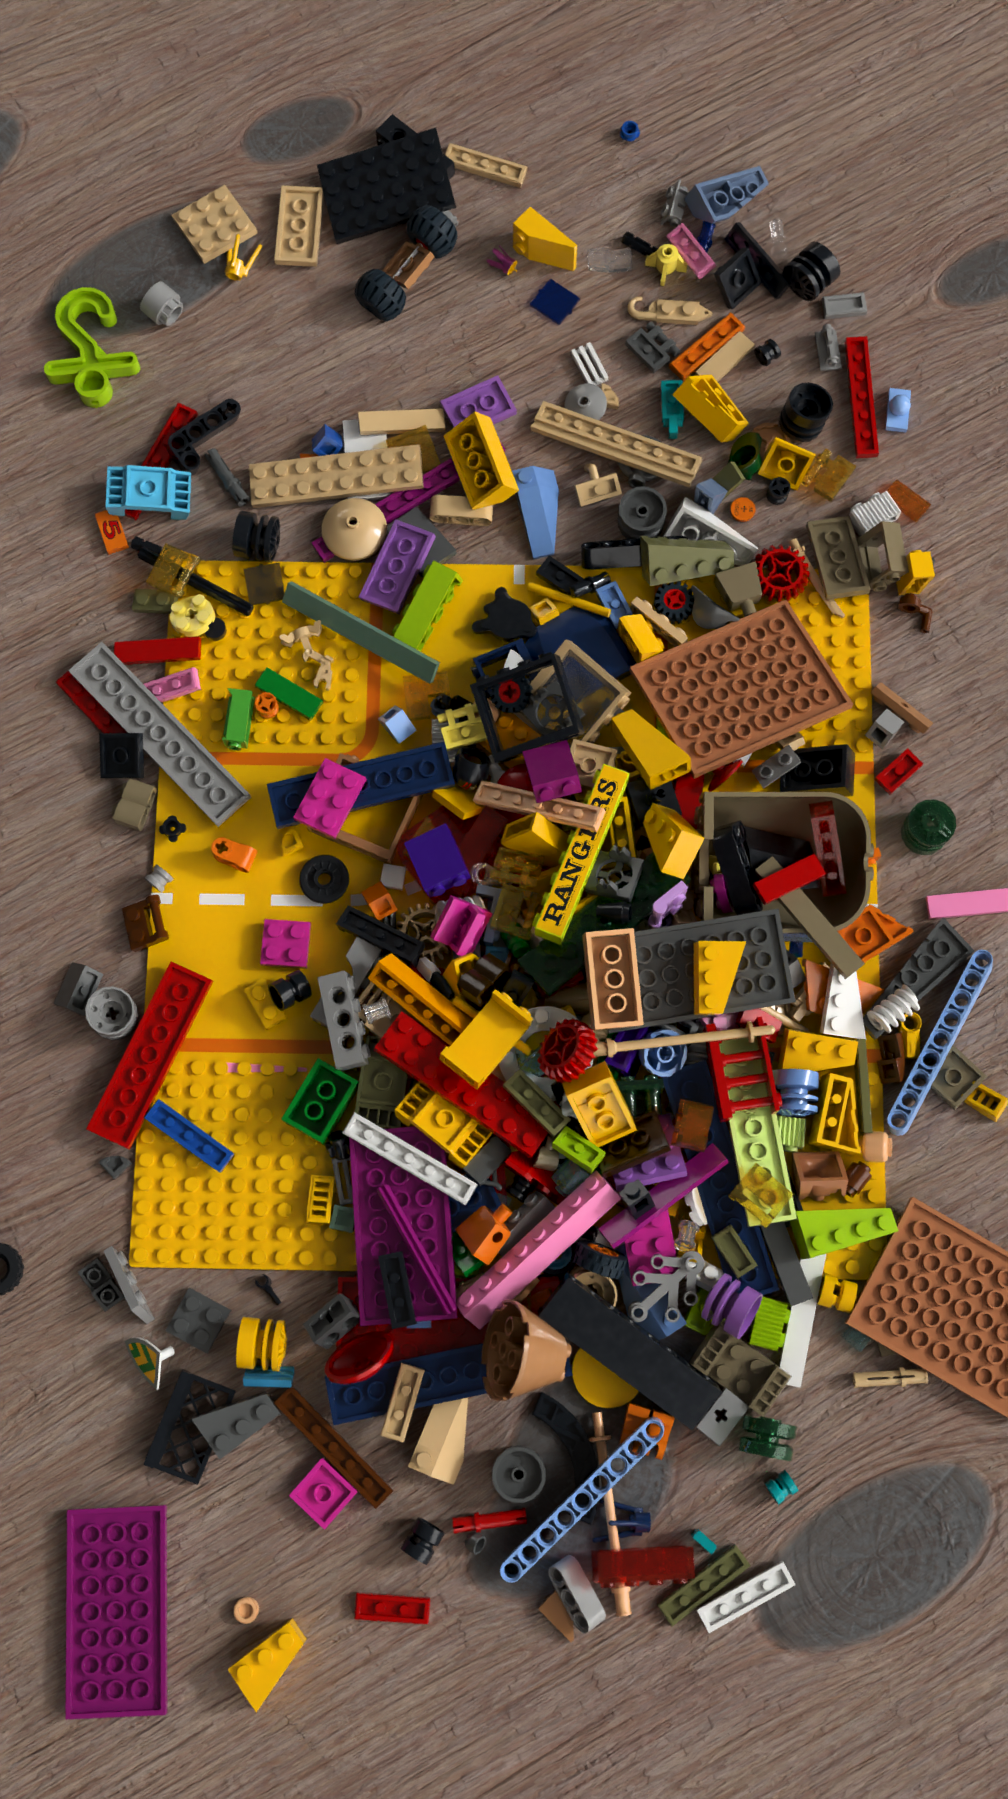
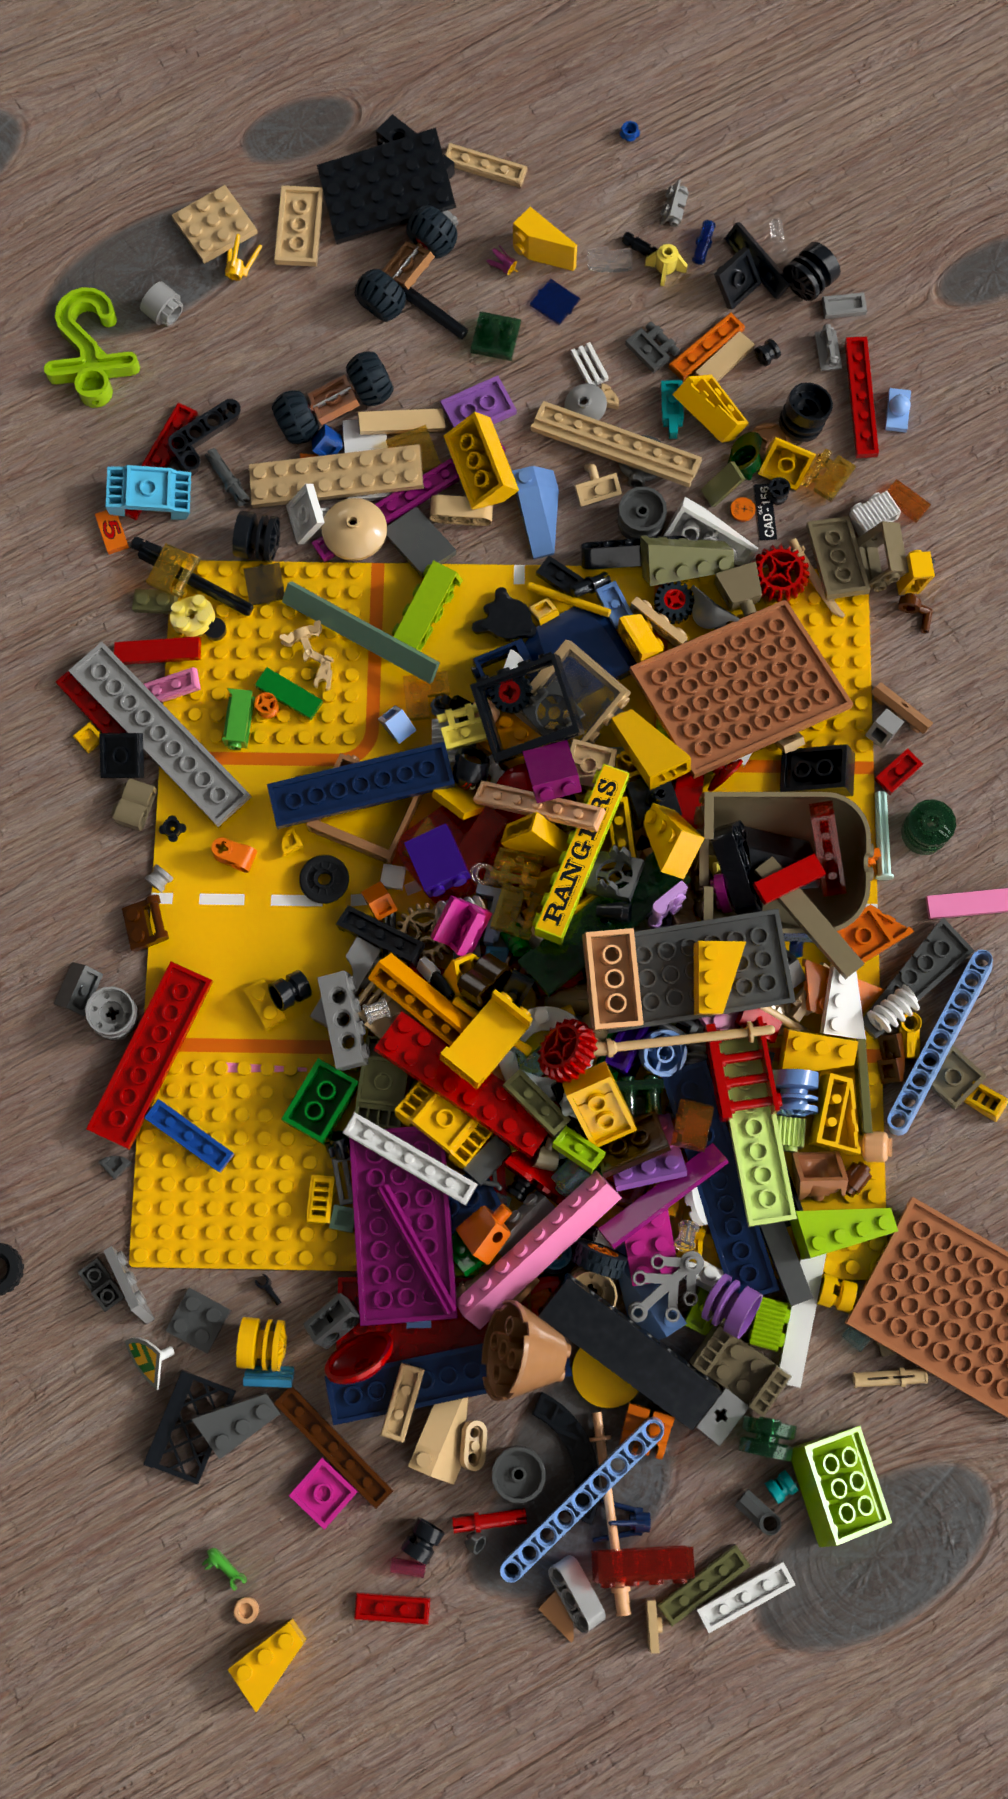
magenta plate [65,1505,167,1720] -> none
dark pink plate [260,919,311,969] -> none
dark pink plate [293,758,367,839] -> none
medium lavender plate [359,519,436,614] -> none
black plate [378,1251,417,1329] -> none
black brick [619,1179,655,1220] -> none
tan plate [627,296,712,325] -> none
bright pink tile [666,222,716,280] -> none
sand blue wedge [684,166,769,224] -> none
teal tile [691,1529,717,1554] -> none
sand blue slope [694,478,728,514] -> none
olive tile [711,1224,758,1278] -> none
clear yellow plate [728,1163,794,1229] -> none
light grey hinge [752,745,801,789] -> none
none -> yellow tile [73,722,100,754]
none -> bright green piece [202,1548,247,1591]
none -> black plate [272,351,394,444]
none -> white tile [286,484,329,544]
none -> clear pink axle [390,1557,426,1578]
none -> black axle [402,287,468,339]
none -> tan plate [459,1420,487,1471]
none -> clear green plate [471,311,521,361]
none -> tan plate [645,1597,663,1654]
none -> dark grey piece [734,1489,782,1535]
none -> black sticker [754,484,777,541]
none -> lime slope [788,1426,892,1547]
none -> light aqua axle [875,791,894,881]

